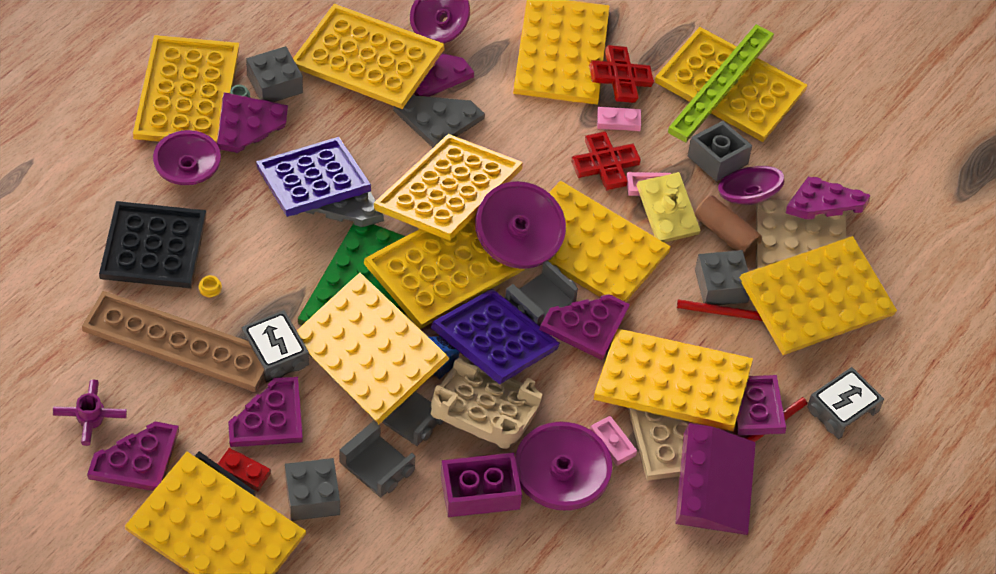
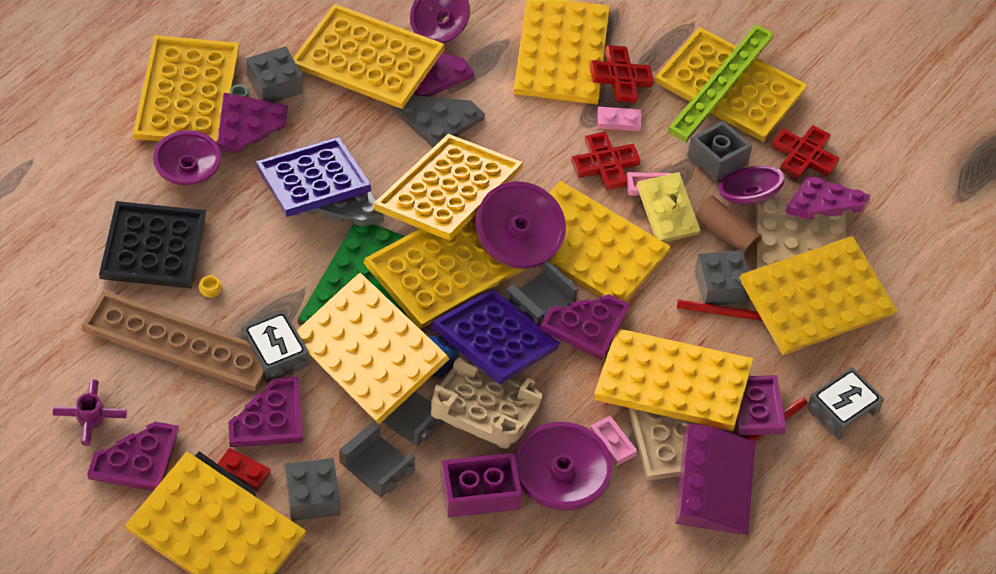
none -> red plate [771,125,840,181]

